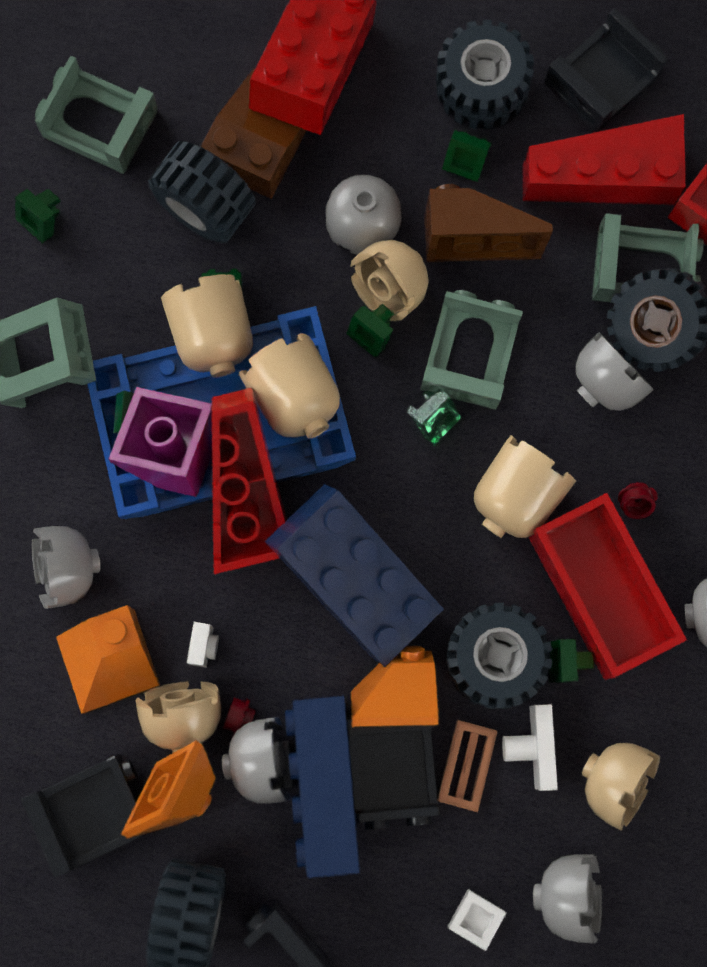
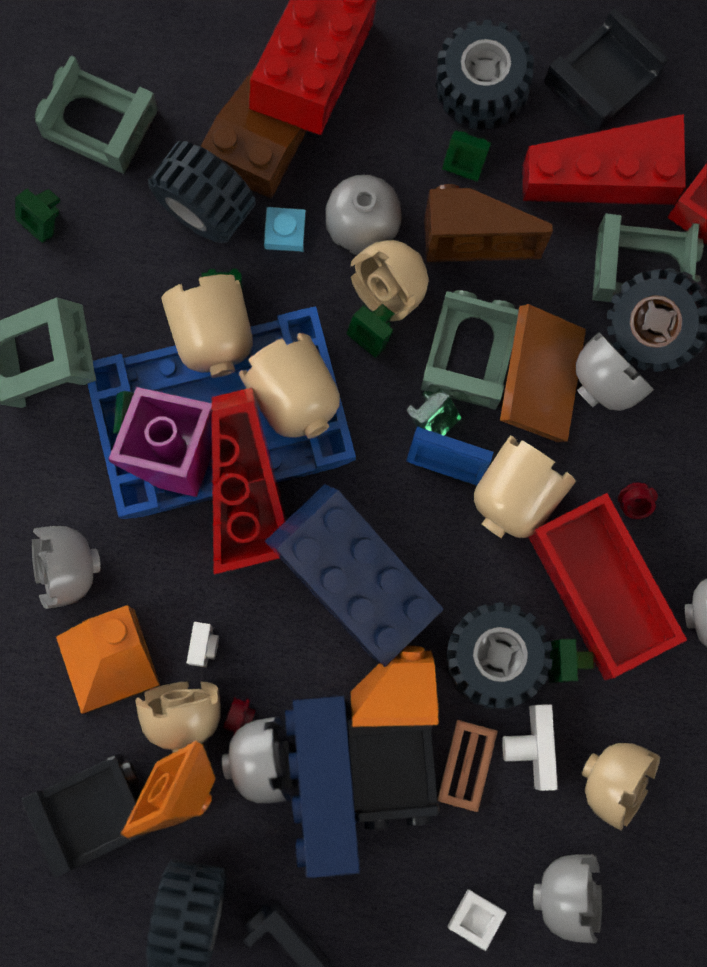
none -> medium azure plate [264,207,306,252]
none -> blue tile [406,427,494,485]
none -> dark orange tile [500,304,586,442]

